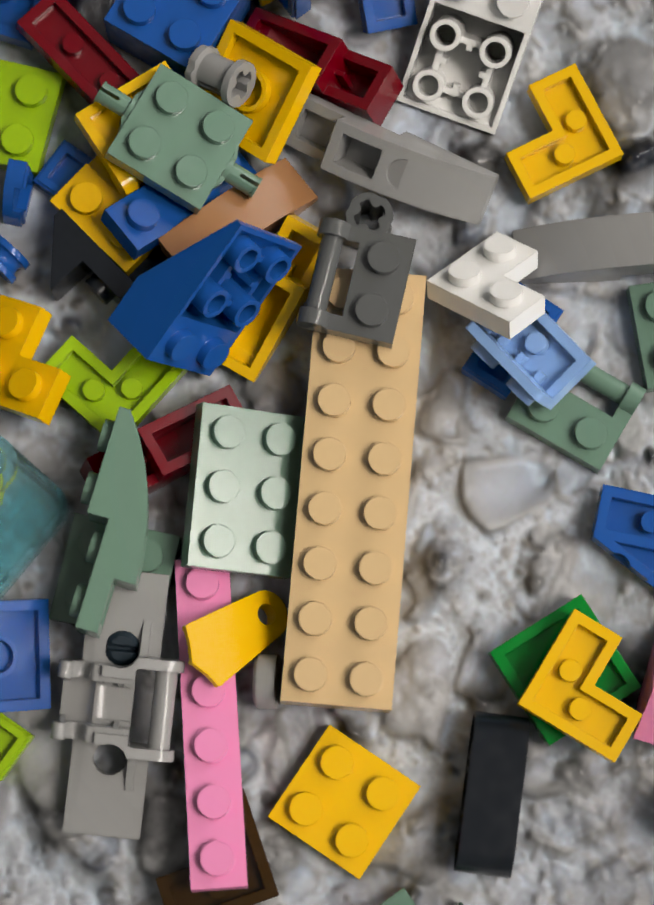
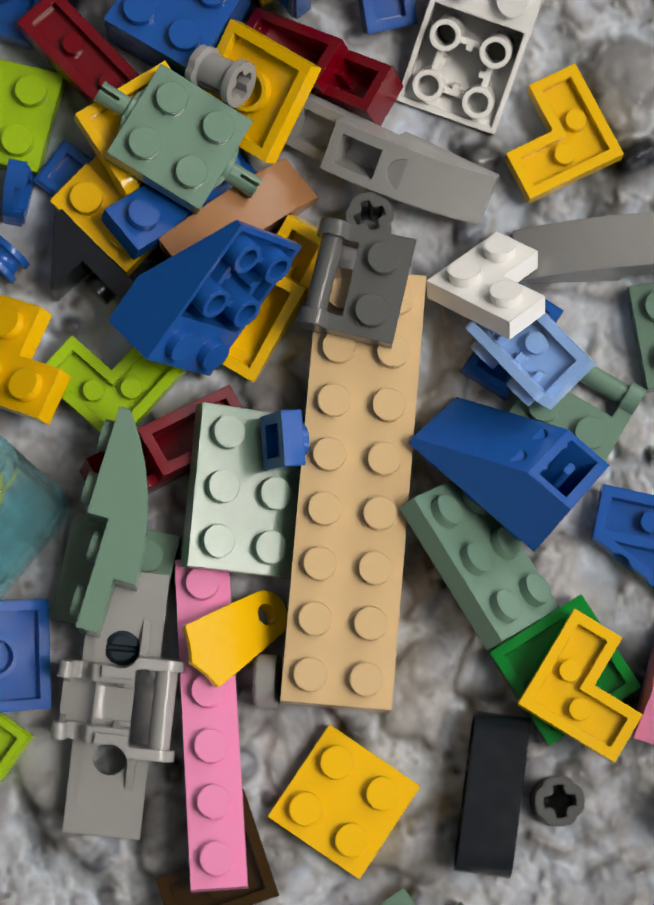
none -> blue plate [260,410,309,471]
none -> sand green plate [400,480,560,650]
none -> blue slope [408,397,610,552]
none -> dark grey bush [529,776,585,827]

